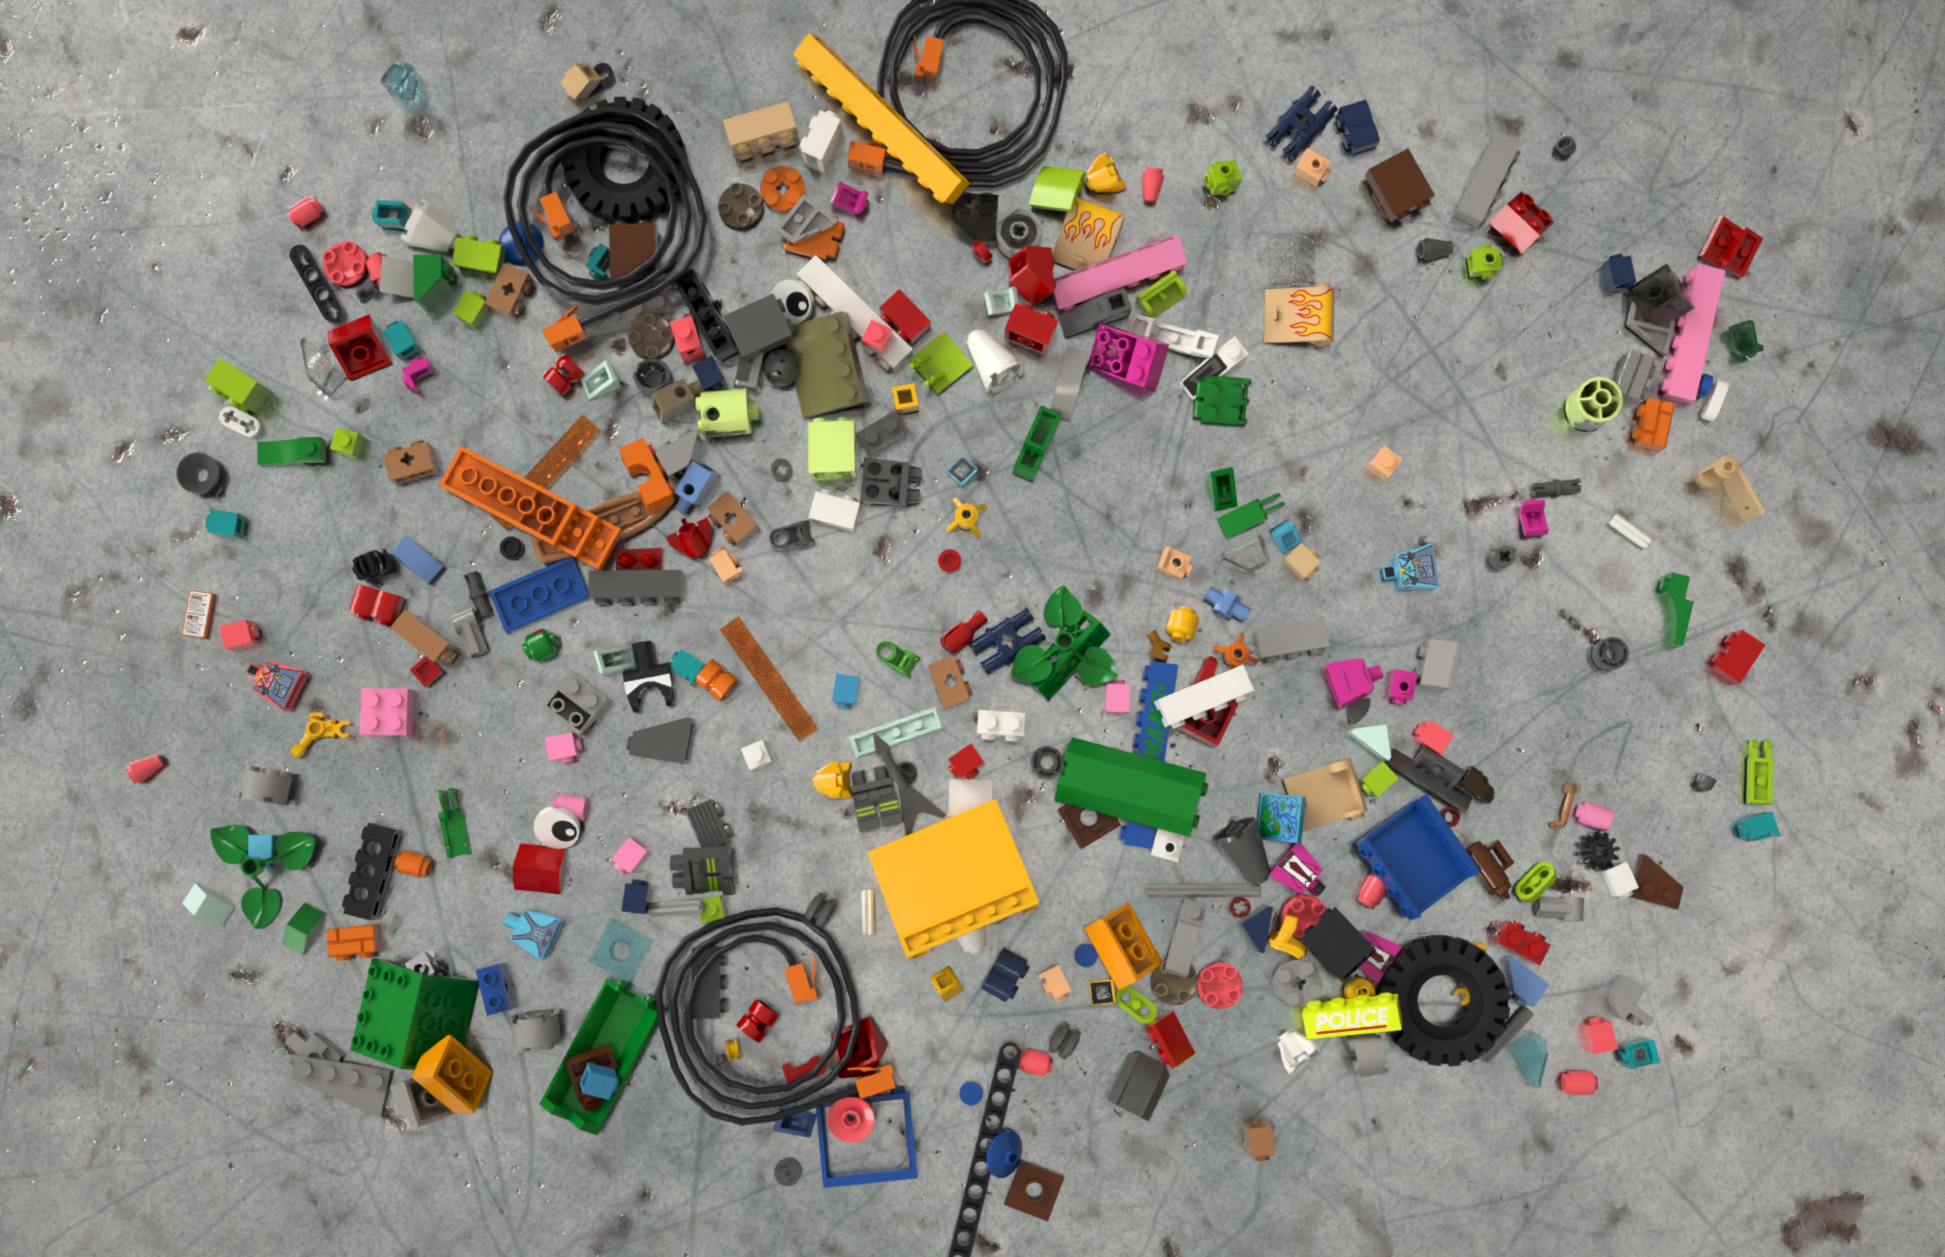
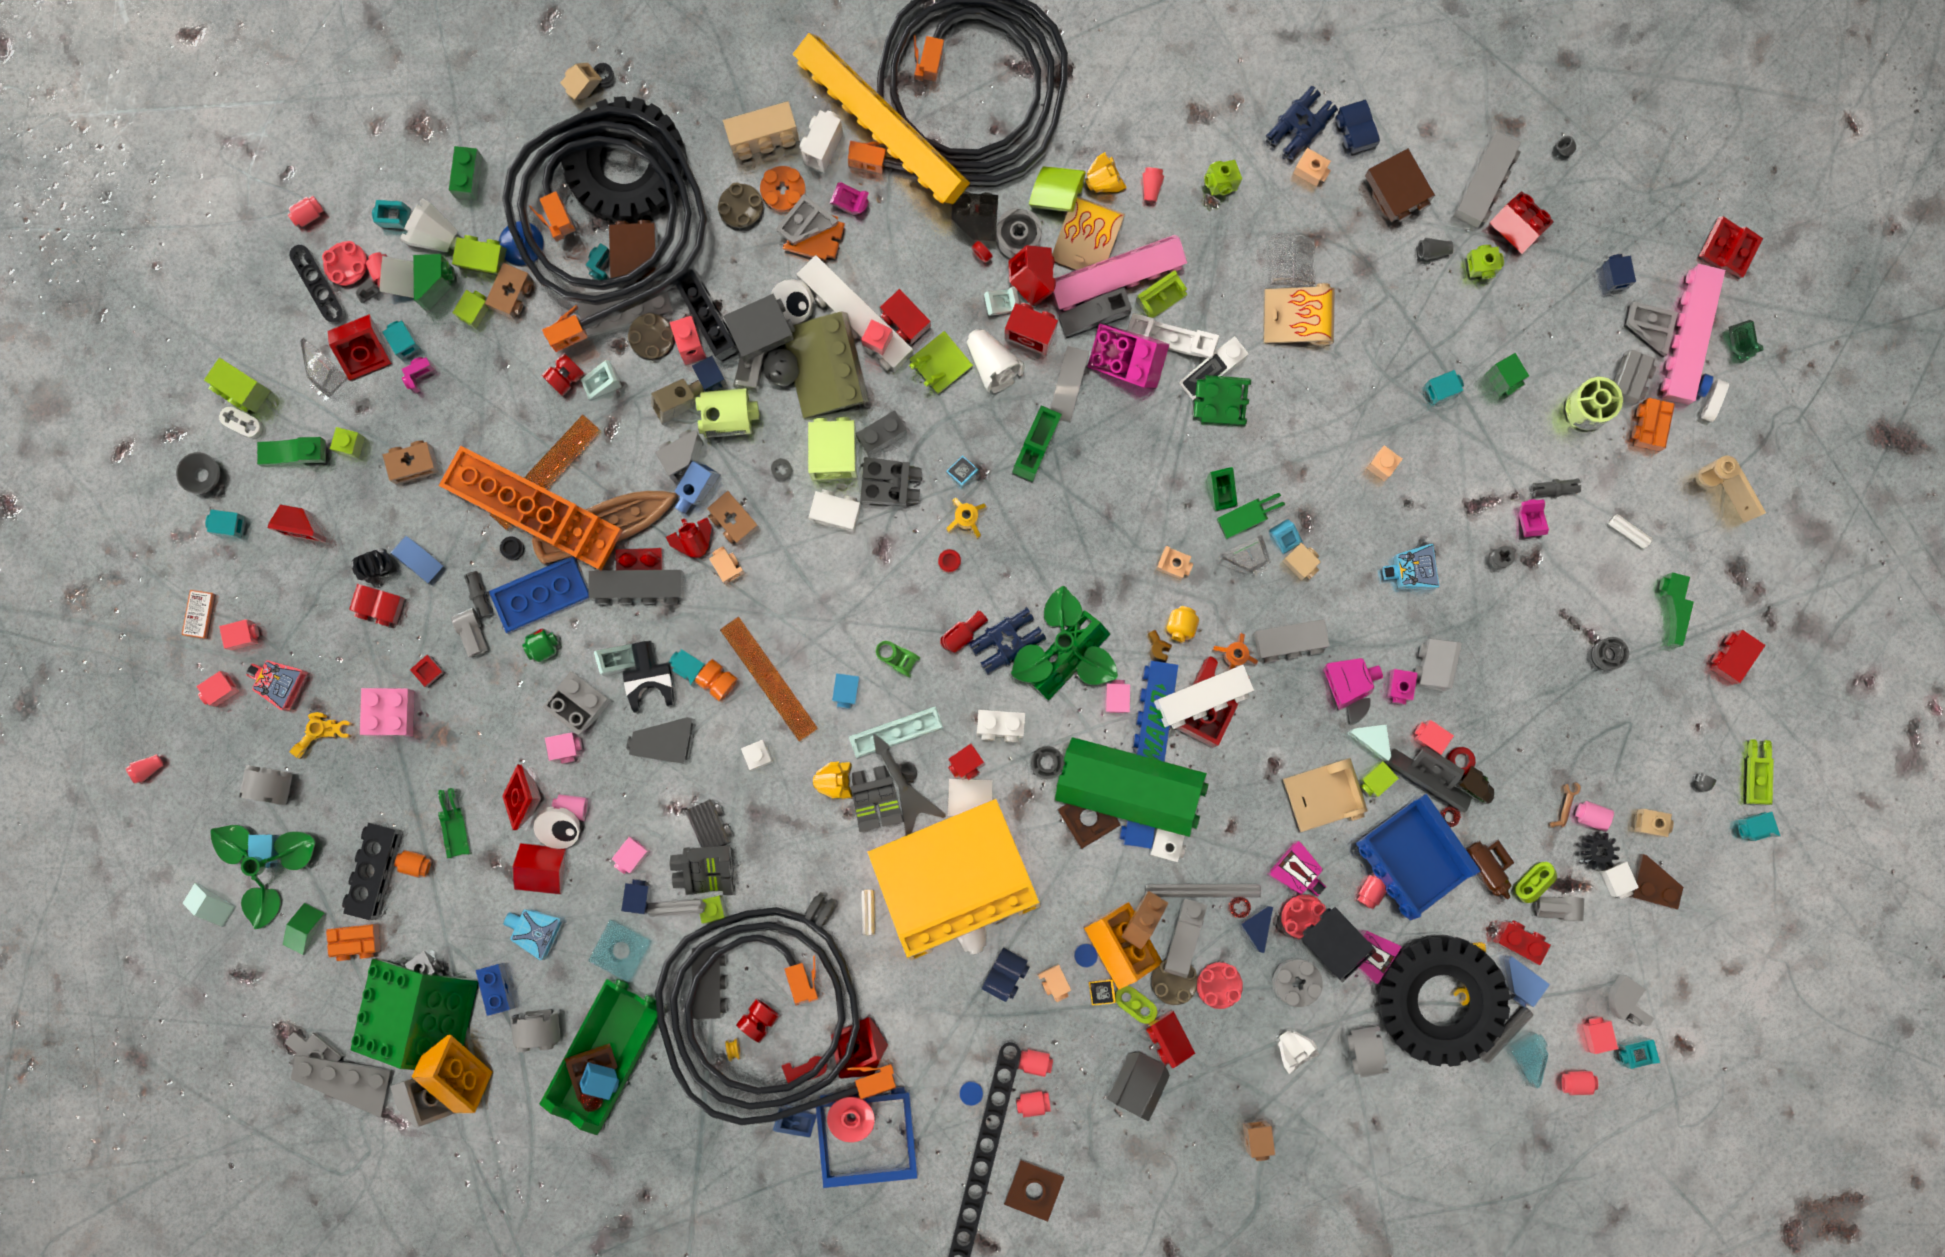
clear light blue slope [381,62,420,101] -> none
medium nougat brick [390,610,458,666] -> none
orange arch [618,438,675,514] -> none
dark grey helmet [633,358,670,394] -> none
dark grey piece [769,520,815,552] -> none
dark grey piece [774,1158,801,1186] -> none
yellow brick [892,383,919,414] -> none
medium nougat brick [928,655,972,710] -> none
yellow slope [930,966,964,1002] -> none
blue dish [986,1131,1022,1178] -> none
dark grey wheel [1048,1022,1081,1060] -> none
medium blue axle [1204,586,1251,621] -> none
dark grey cone [1214,817,1271,884] -> none
tile [1258,792,1306,844] -> none
yellow piece [1269,915,1308,960] -> none
neon yellow brick [1302,993,1402,1039] -> none
yellow head [1344,976,1376,999] -> none
clear smoke slope [1627,263,1695,322] -> none
none -> coral brick [196,671,239,707]
none -> red slope [267,504,327,542]
none -> green brick [449,146,483,200]
none -> red slope [502,764,541,830]
none -> coral brick [1016,1091,1051,1118]
none -> medium nougat brick [1121,891,1168,949]
none -> teal brick [1425,370,1464,405]
none -> red piece [1447,747,1476,775]
none -> green brick [1486,353,1529,397]
none -> tan brick [1634,809,1674,837]

